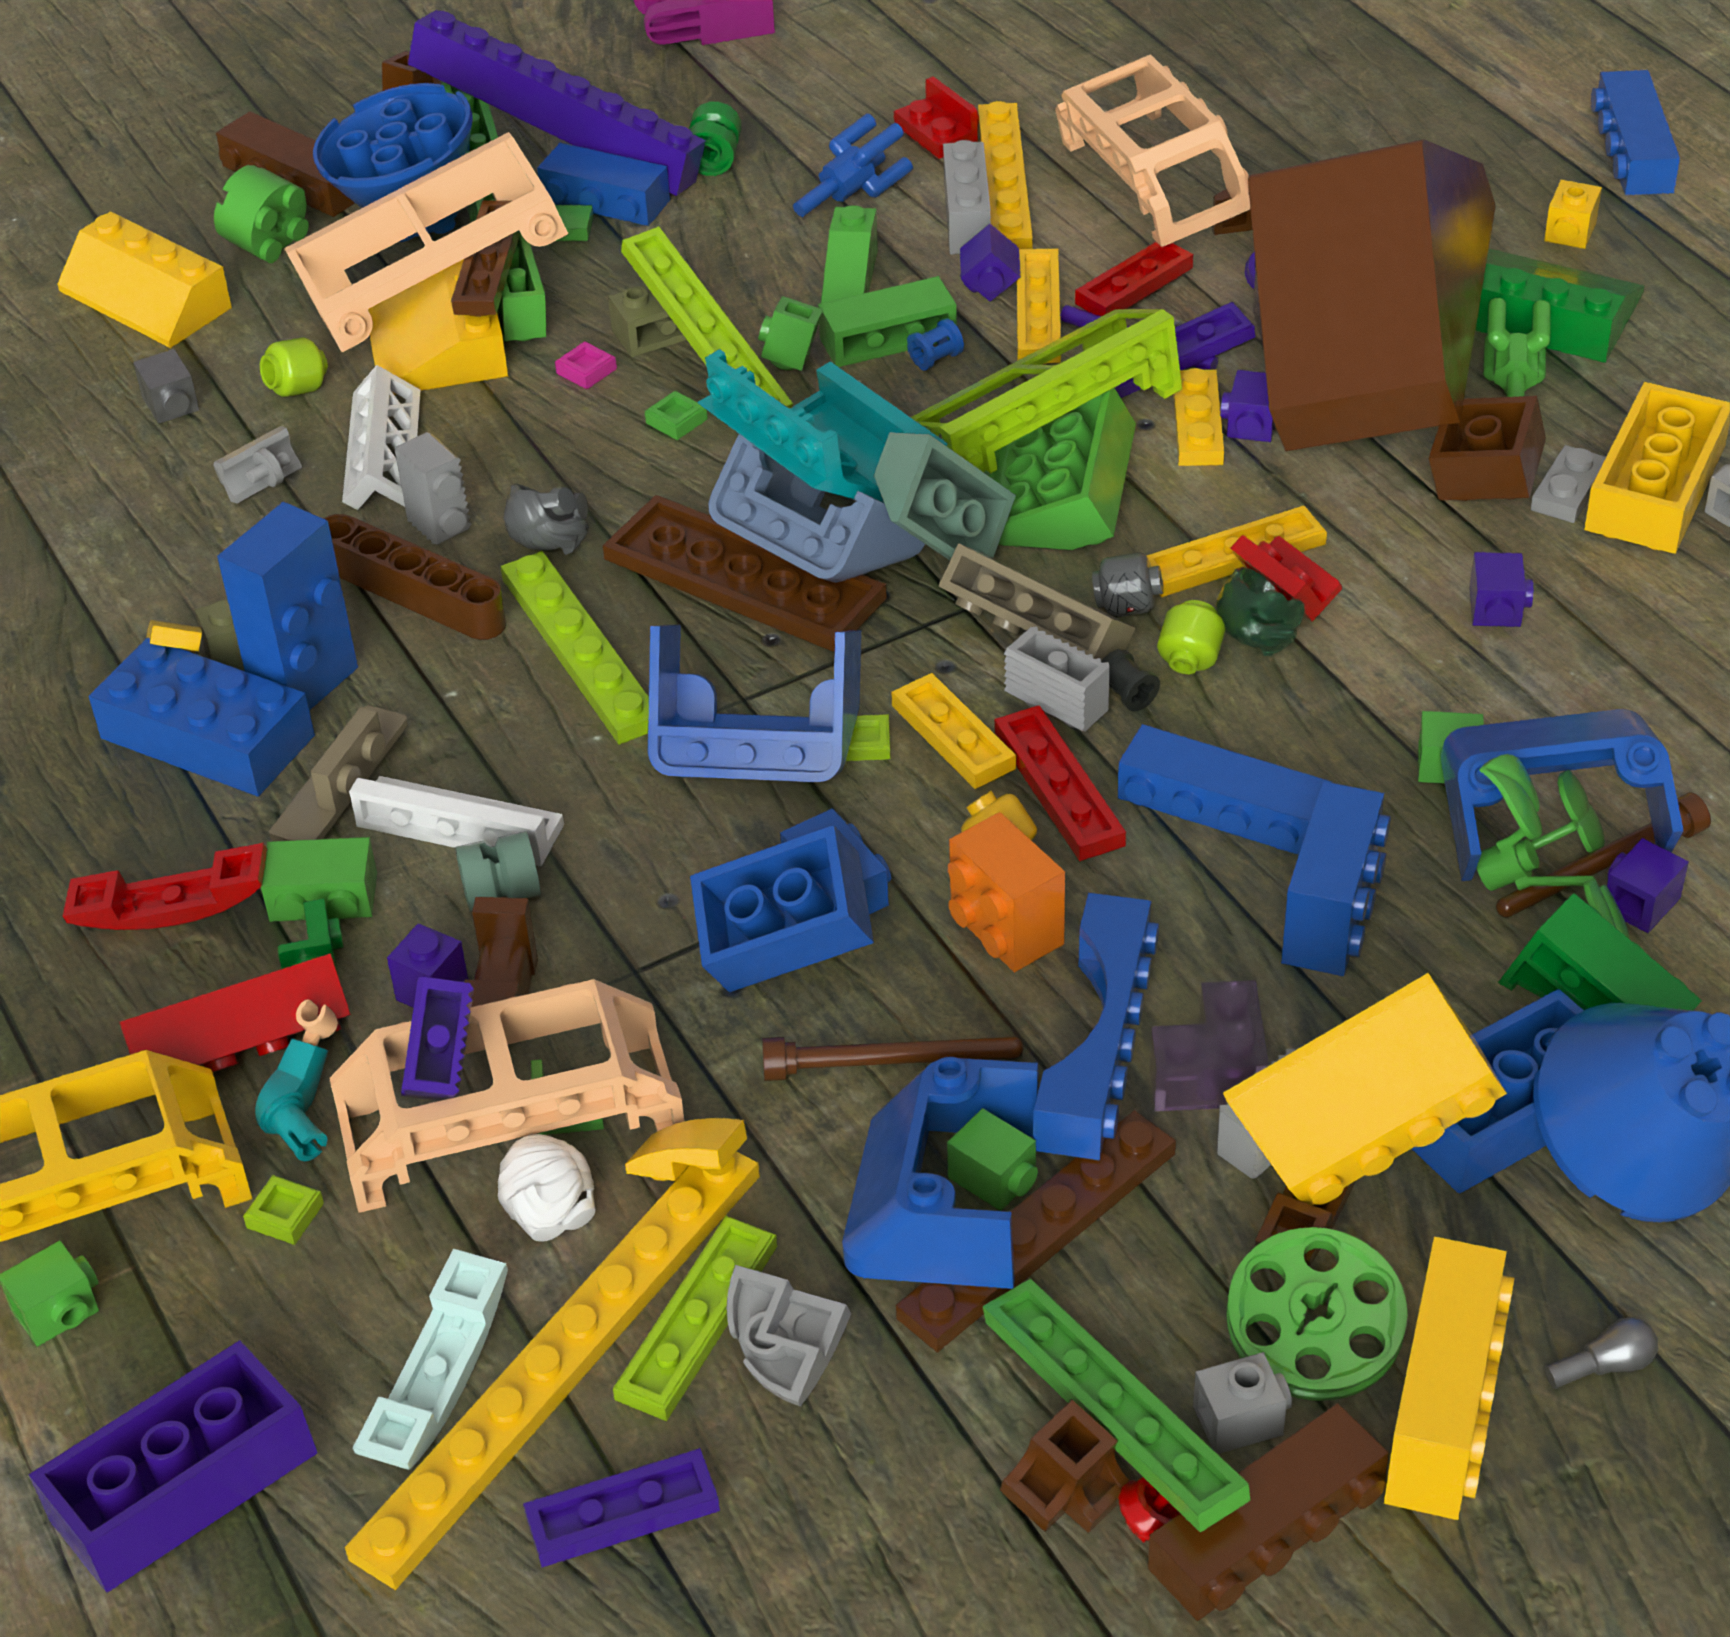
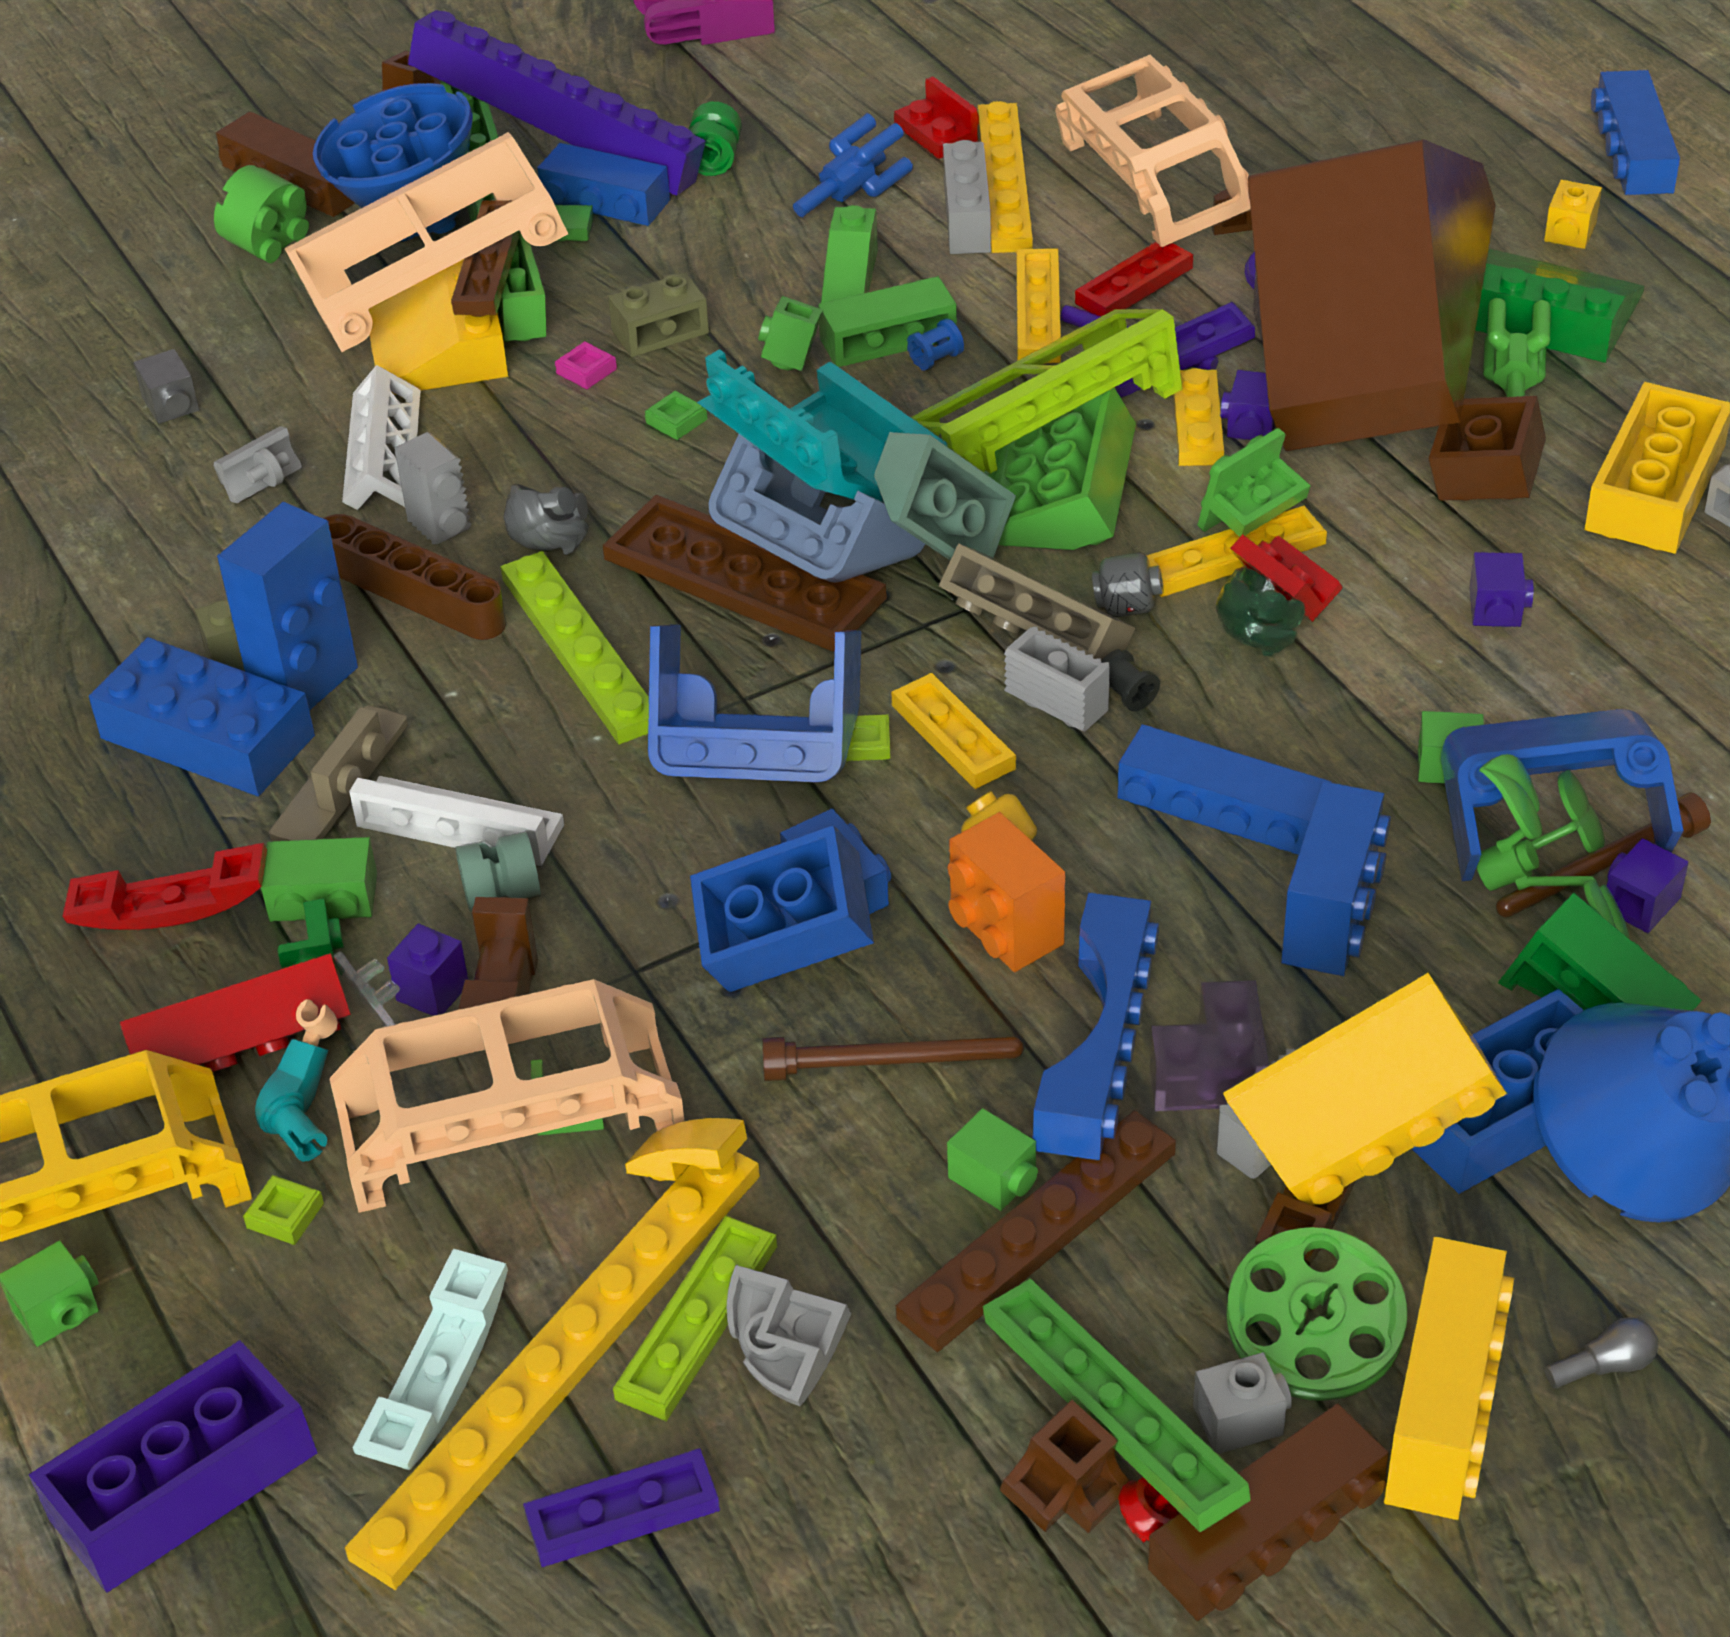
yellow slope [57,211,232,348] -> none
yellow slope [146,620,202,654] -> none
lime head [260,337,328,397] -> none
dark purple brick [401,977,474,1101] -> none
white hair [498,1134,596,1242] -> none
lime plate [621,227,793,409] -> none
blue windscreen [842,1057,1039,1289] -> none
dark purple brick [960,224,1021,302] -> none
red plate [994,705,1126,862] -> none
lime head [1157,600,1226,674] -> none
light grey plate [1531,445,1606,523] -> none
none -> clear piece [334,951,400,1027]
none -> bright green bracket [1197,428,1311,537]

